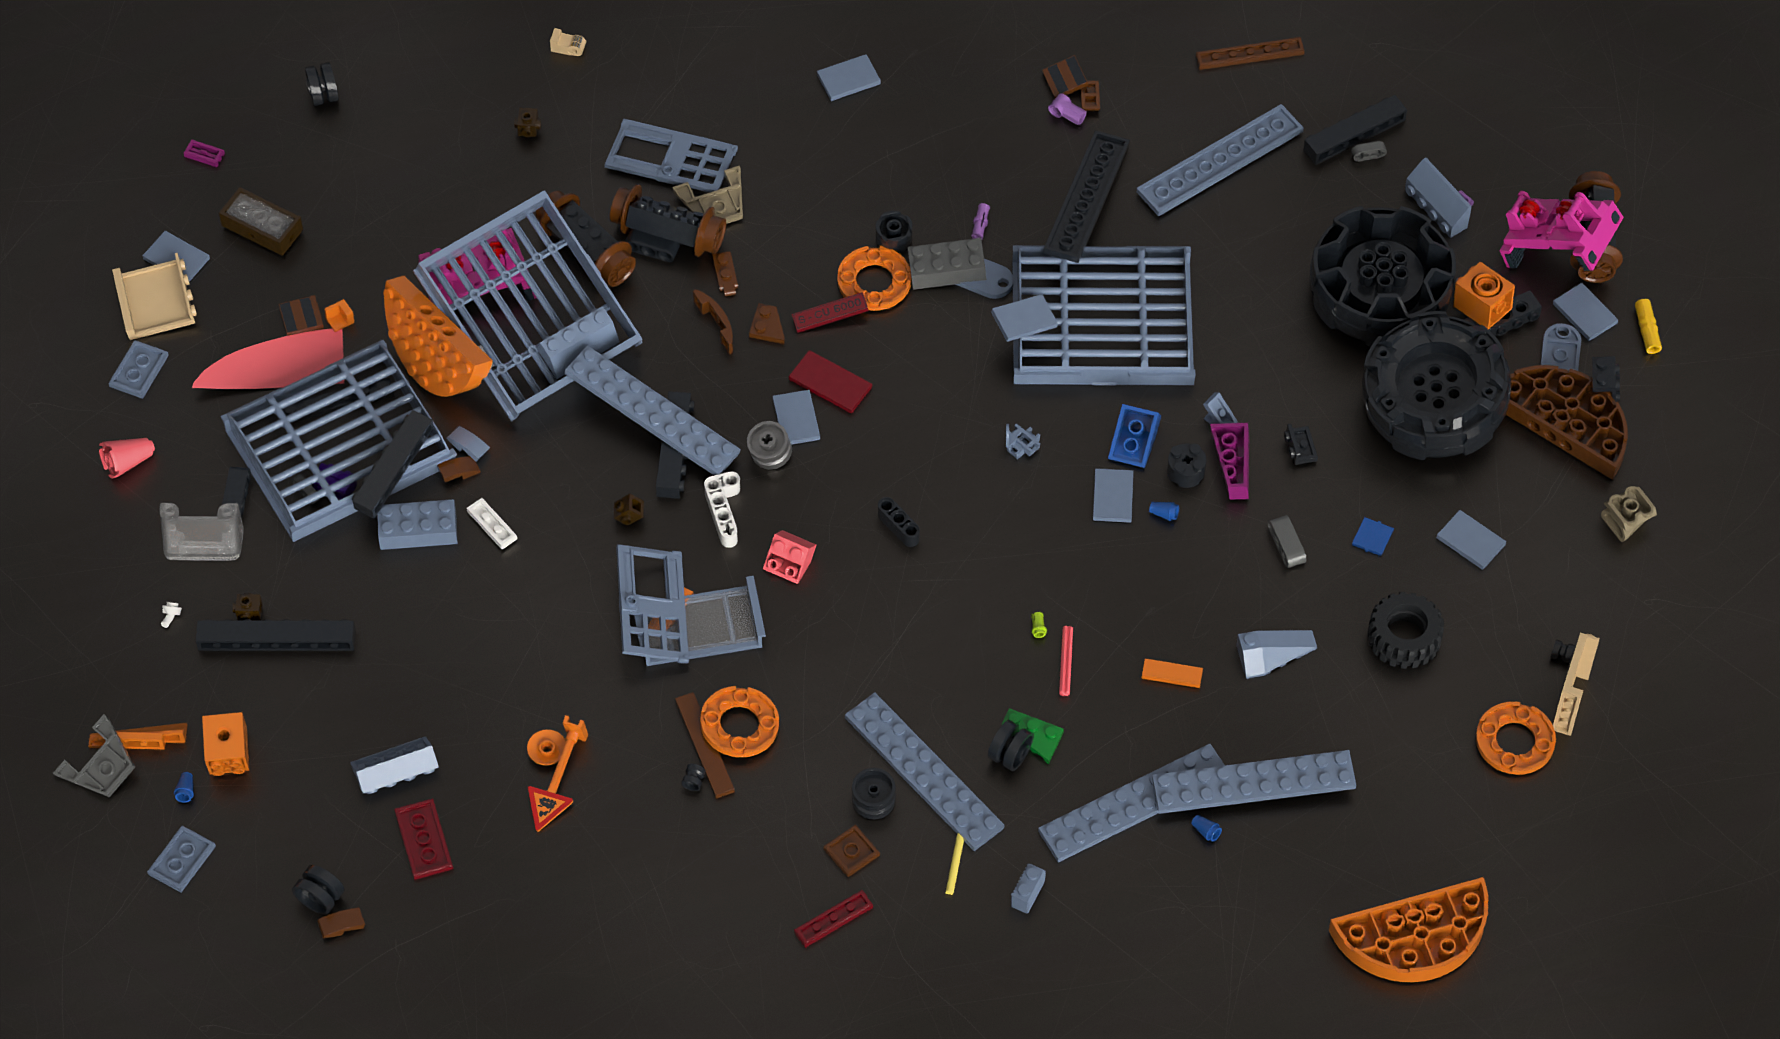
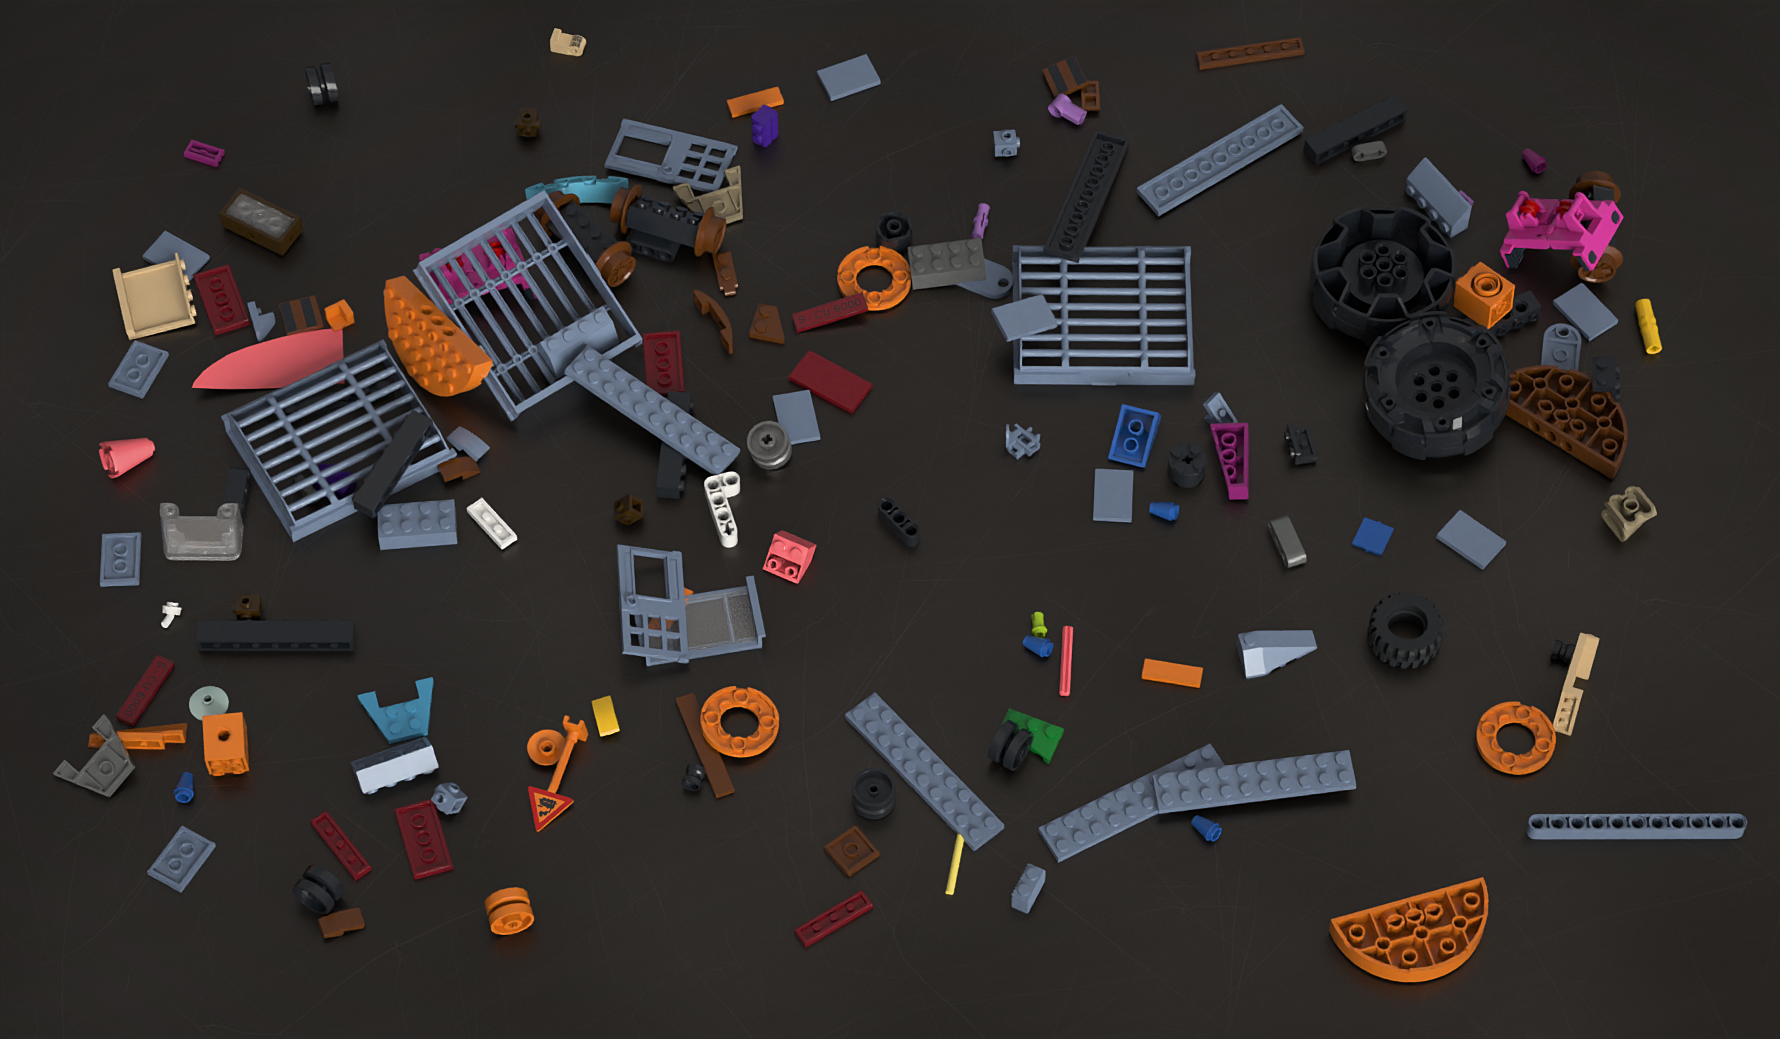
none -> sand blue tile [100,532,142,587]
none -> dark red tile [116,655,175,727]
none -> light aqua dish [189,686,229,721]
none -> dark red tile [193,264,251,335]
none -> sand blue slope [247,301,275,343]
none -> dark red tile [310,810,372,881]
none -> dark azure wing [358,677,434,744]
none -> sand blue brick [431,782,468,815]
none -> orange wheel [484,887,534,935]
none -> medium azure brick [525,176,628,204]
none -> yellow slope [591,695,620,737]
none -> dark red tile [642,331,685,398]
none -> orange tile [727,87,784,118]
none -> dark purple brick [751,104,778,147]
none -> sand blue brick [993,130,1020,157]
none -> blue cone [1023,635,1053,657]
none -> magenta cone [1522,148,1547,173]
none -> sand blue beam [1526,814,1747,839]

